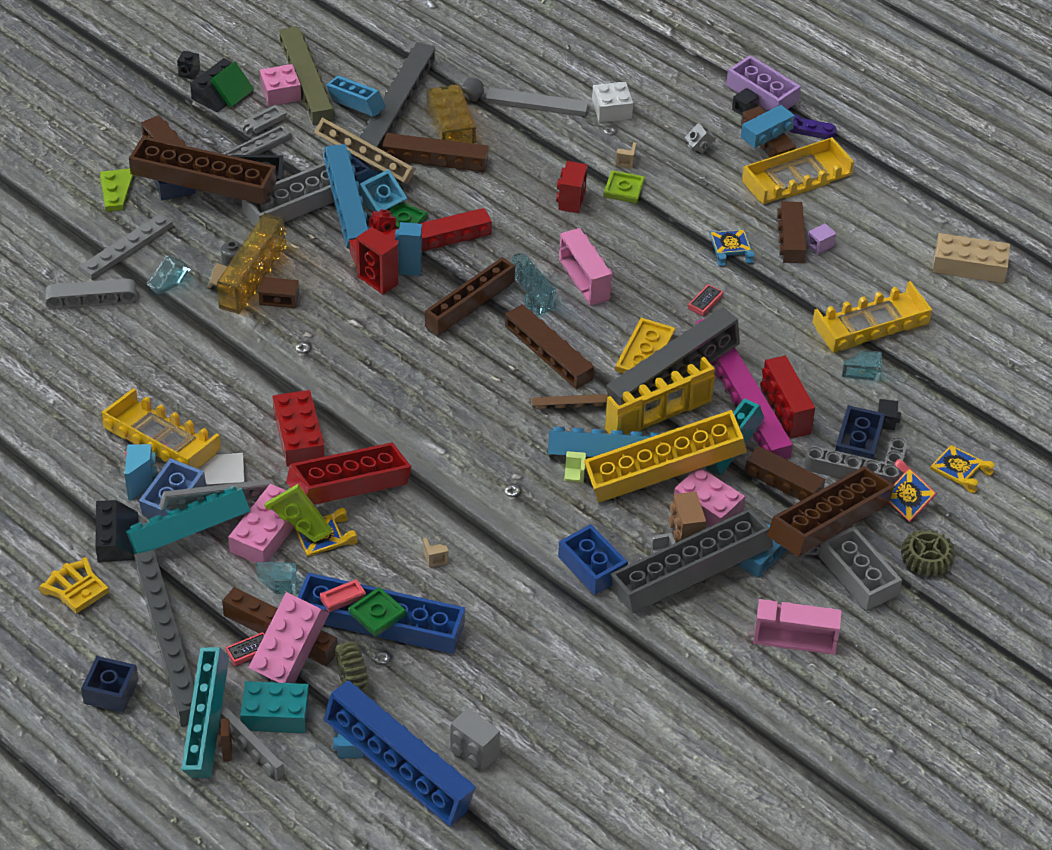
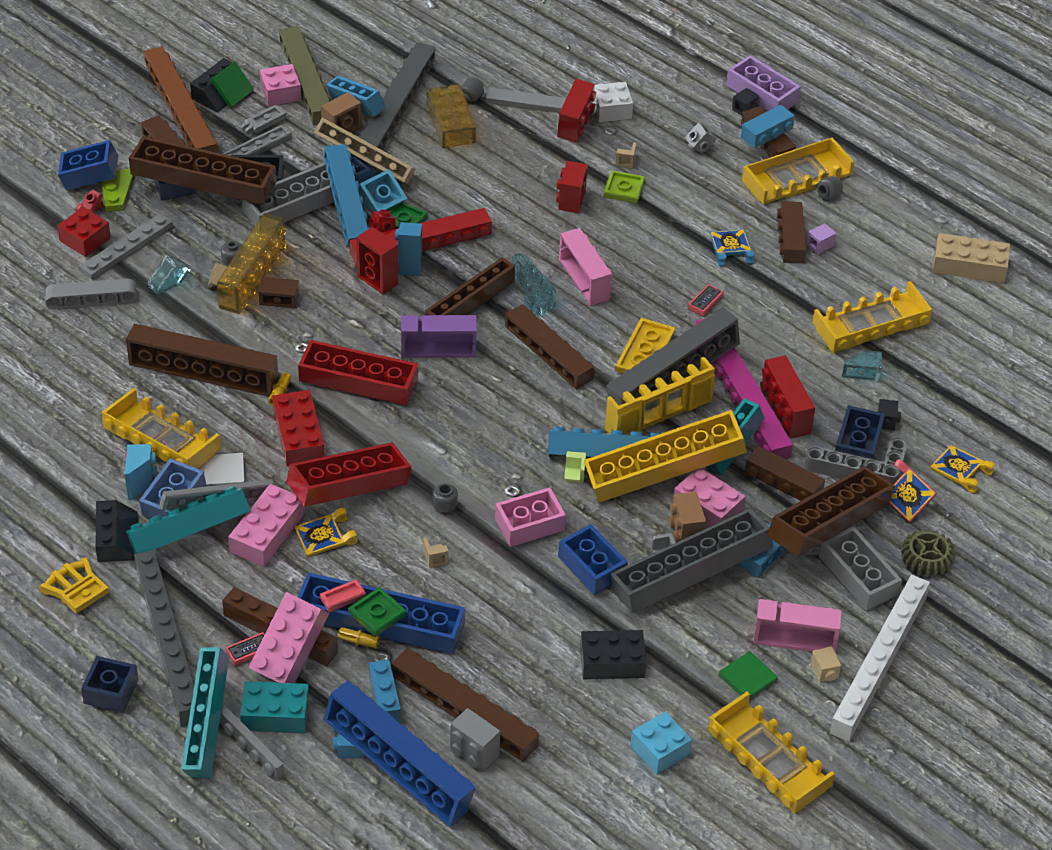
black brick [177,50,200,80] -> none
reddish brown plate [217,718,232,762] -> none
clear light blue slope [256,562,298,595] -> none
lime wing [264,484,332,542] -> none
olive gear [335,641,369,694] -> none
reddish brown brick [382,133,489,172] -> none
medium nougat plate [531,394,608,409] -> none
dark purple plate [789,115,836,139] -> none
none -> red brick [57,207,111,257]
none -> blue brick [58,140,118,191]
none -> red plate [74,189,104,214]
none -> reddish brown brick [126,323,279,397]
none -> dark orange brick [144,46,219,153]
none -> yellow axle [267,372,291,406]
none -> red brick [298,340,418,405]
none -> medium nougat brick [321,92,362,134]
none -> yellow axle [338,627,380,649]
none -> dark azure brick [368,659,401,724]
none -> reddish brown brick [391,648,539,762]
none -> medium lavender piece [401,315,477,358]
none -> dark grey head [433,483,458,512]
none -> bright pink brick [495,487,566,547]
none -> red brick [557,79,597,143]
none -> black brick [580,630,646,679]
none -> medium azure brick [631,711,692,775]
none -> yellow window [708,692,835,814]
none -> green tile [719,651,778,700]
none -> tan brick [810,646,841,682]
none -> dark grey head [817,176,843,200]
none -> white brick [830,575,930,742]

